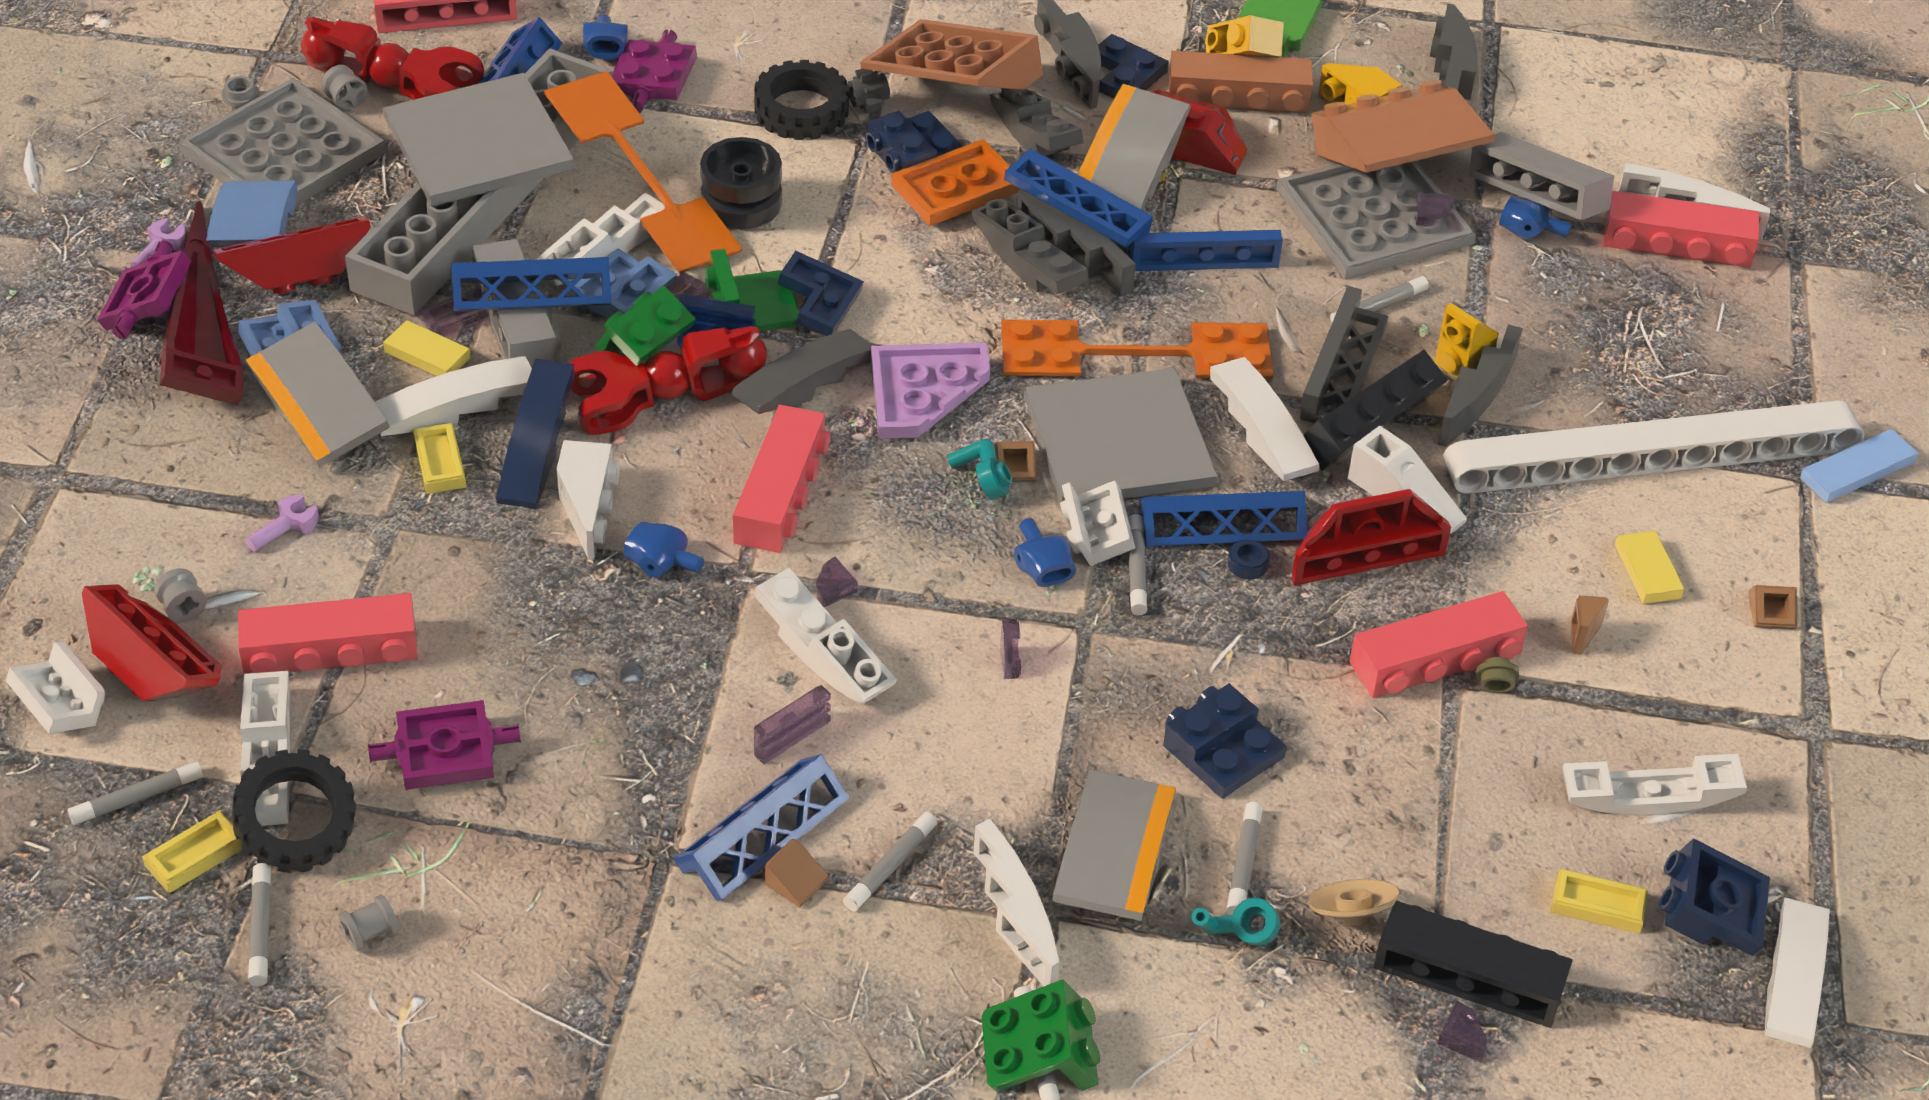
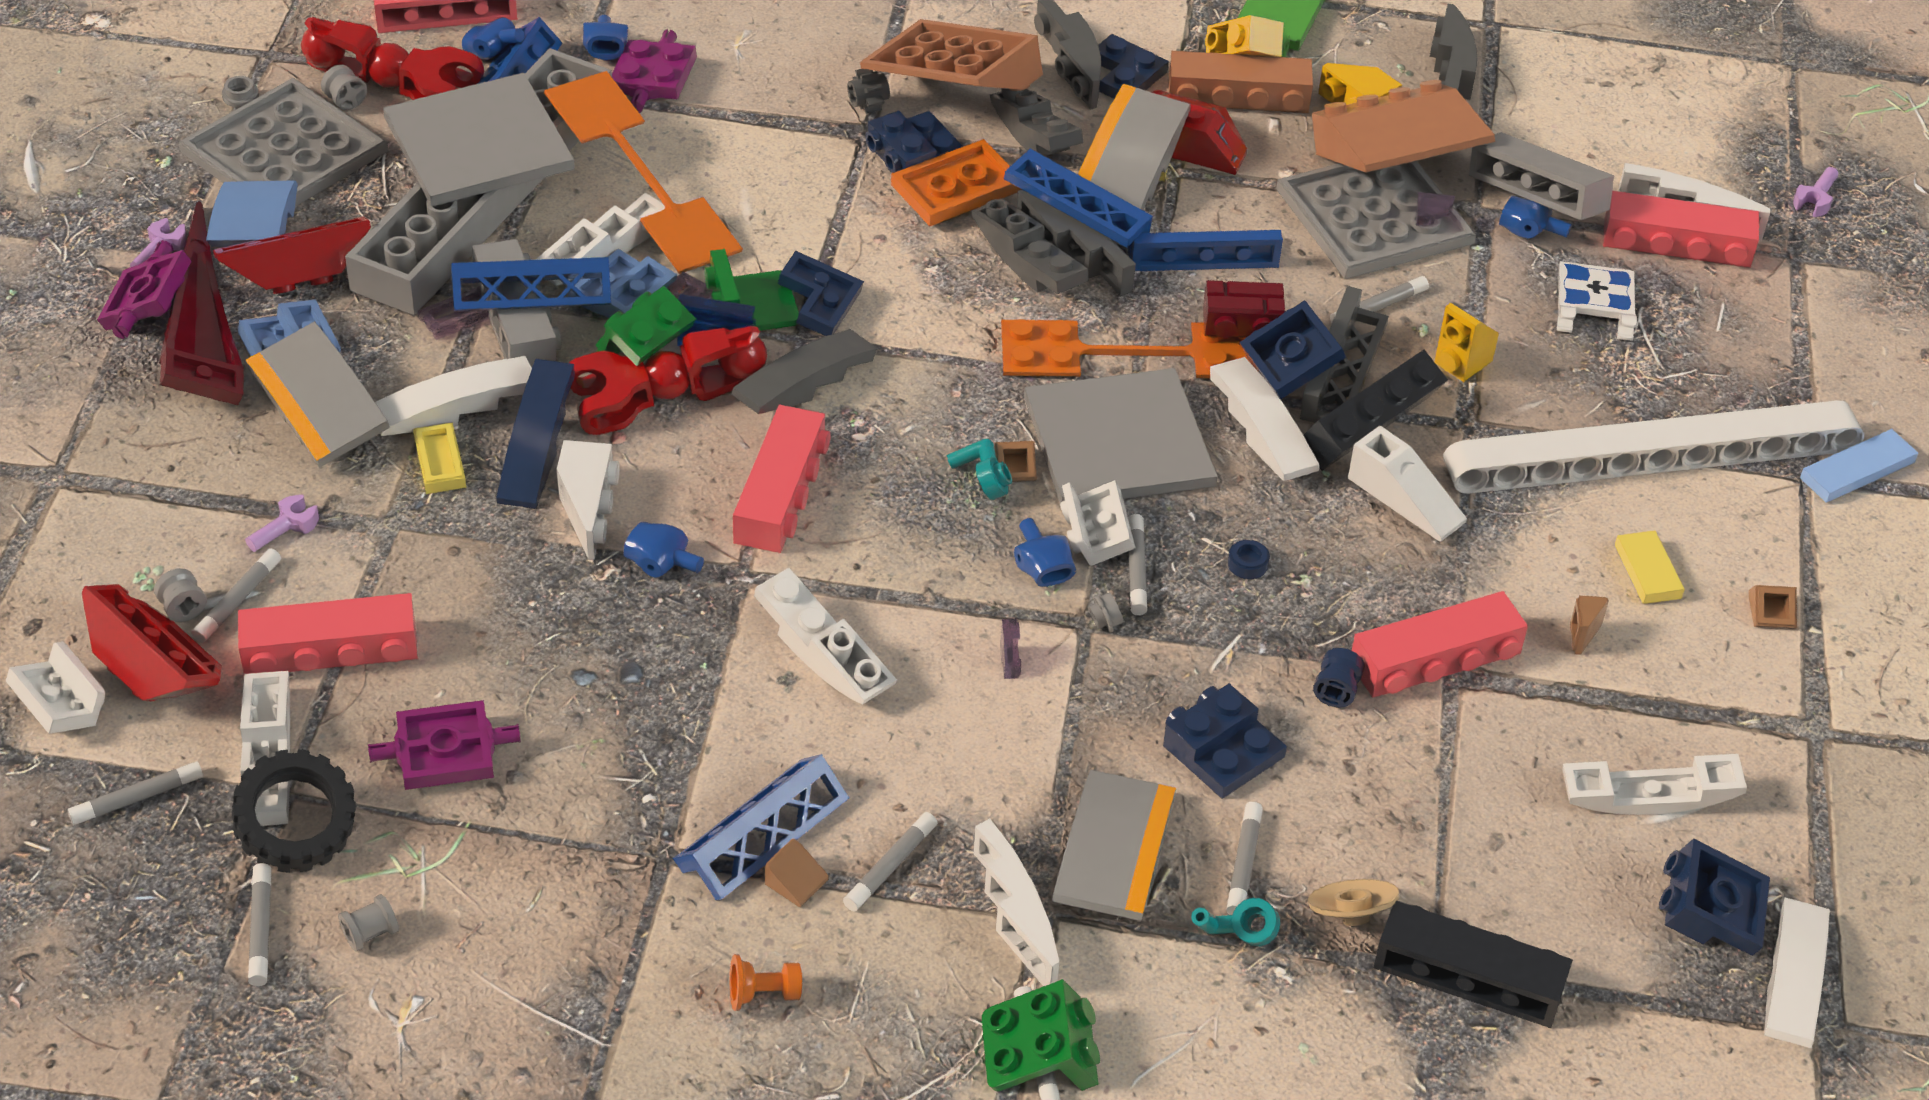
light yellow tile [142,810,242,894] -> none
light yellow tile [383,320,471,376] -> none
black wheel [700,137,782,229] -> none
black tyre [754,60,849,140] -> none
clear purple tile [754,685,831,764] -> none
clear purple tile [816,556,858,607] -> none
lavender plate [871,342,990,439] -> none
blue fence [1138,491,1307,546] -> none
red wedge [1291,489,1451,586] -> none
dark grey slope [1438,324,1523,447] -> none
clear purple tile [1438,1001,1487,1063] -> none
olive plate [1476,657,1519,693] -> none
light yellow tile [1550,868,1649,933] -> none
none -> light grey bar [191,548,281,643]
none -> blue piece [462,17,525,59]
none -> orange piece [729,954,802,1011]
none -> light grey plate [1088,592,1124,633]
none -> dark red brick [1203,280,1285,338]
none -> dark blue plate [1239,300,1346,400]
none -> dark blue wheel [1313,648,1365,708]
none -> white flag [1557,261,1637,341]
none -> lavender bar [1793,167,1839,217]

